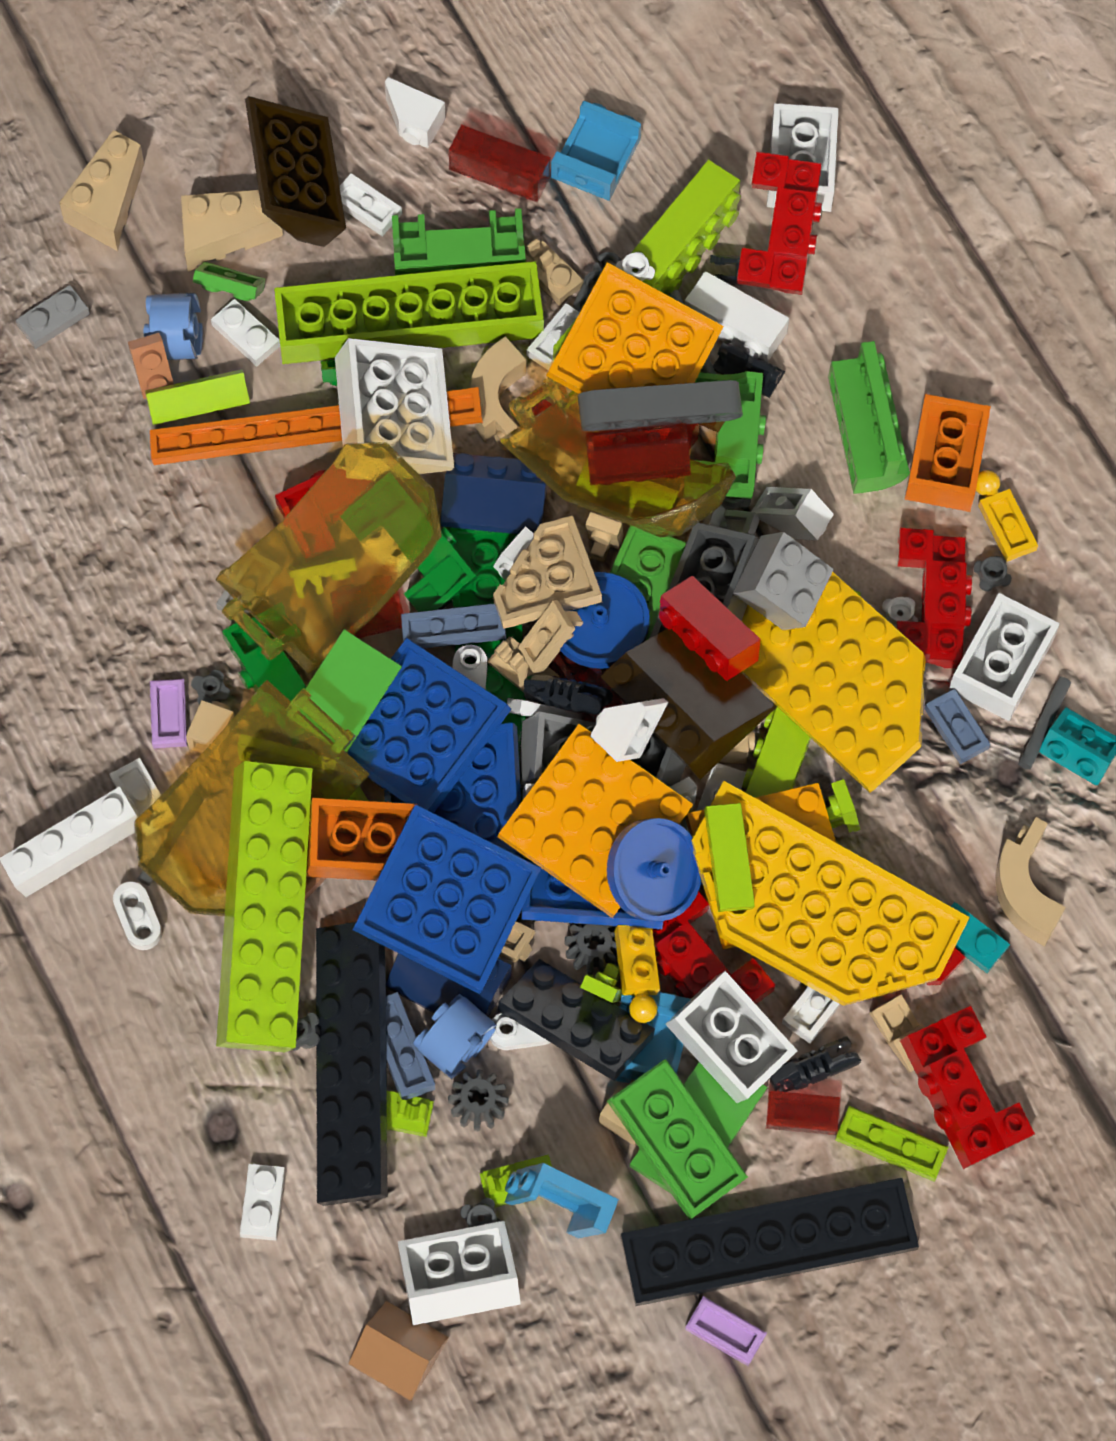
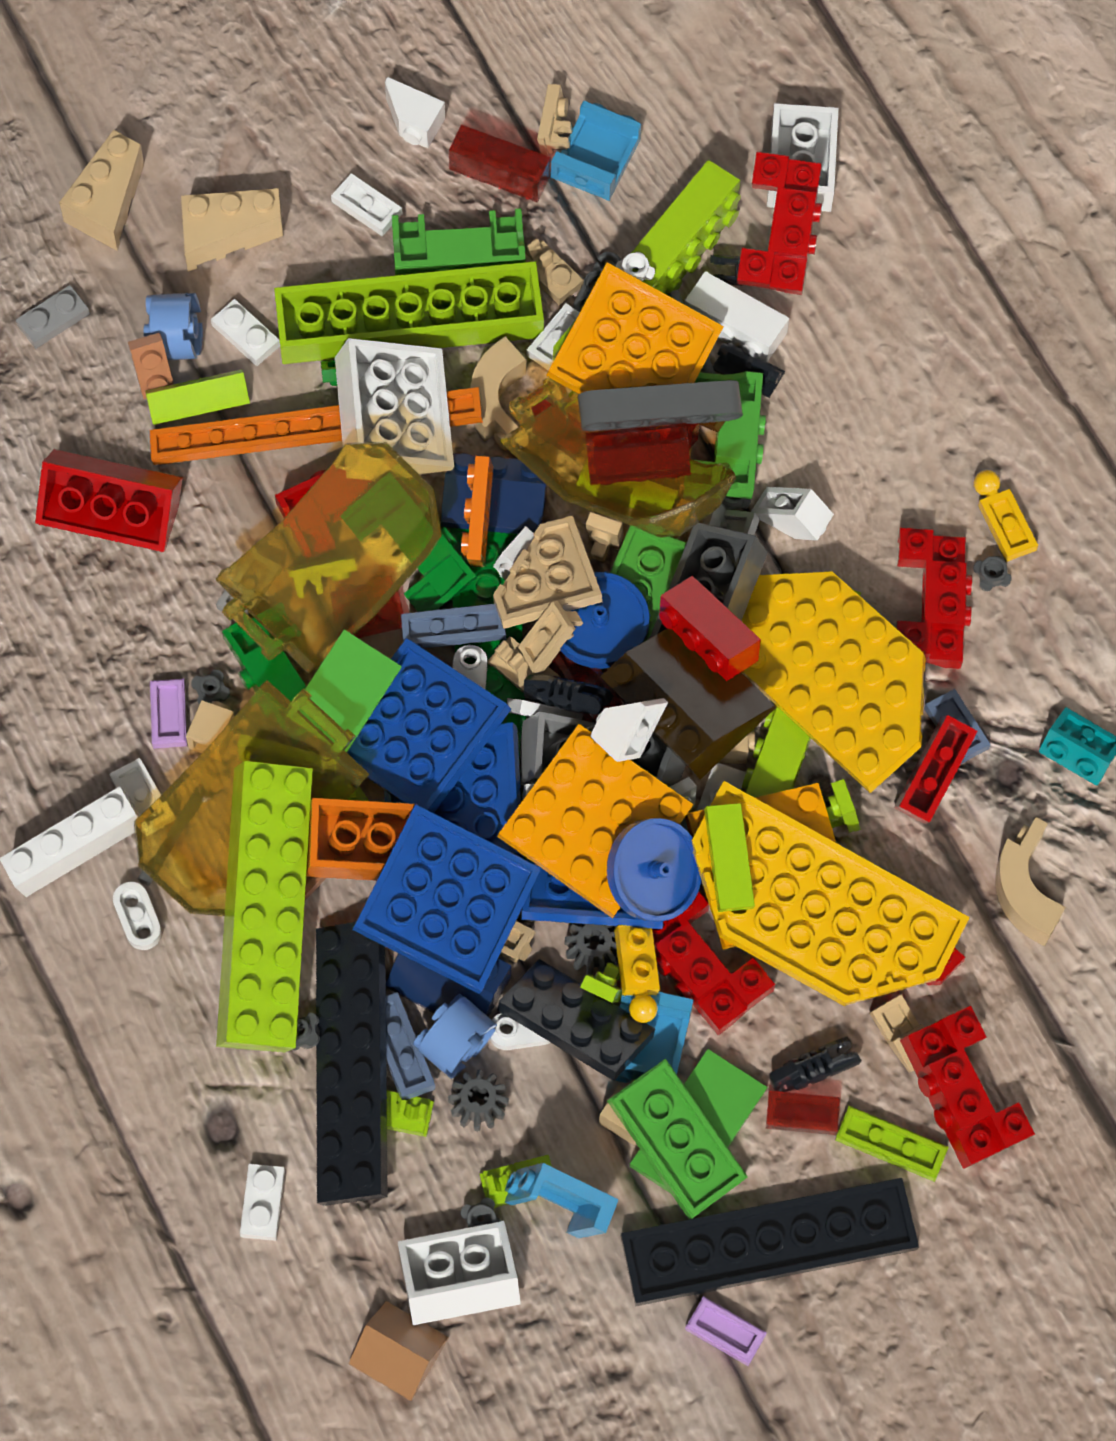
bright green plate [193,262,266,301] -> none
dark brown slope [245,96,346,247] -> none
white brick [665,971,797,1103] -> none
light grey brick [733,532,834,630] -> none
white plate [782,986,841,1044] -> none
bright green brick [828,341,910,494] -> none
white plate [882,597,918,627] -> none
orange brick [905,394,991,512] -> none
white brick [948,593,1060,721] -> none
teal plate [951,901,1010,974] -> none
dark grey bar [1018,677,1071,770] -> none
none -> red slope [35,449,183,552]
none -> orange plate [461,456,493,567]
none -> tan plate [537,84,573,156]
none -> red brick [894,715,978,824]

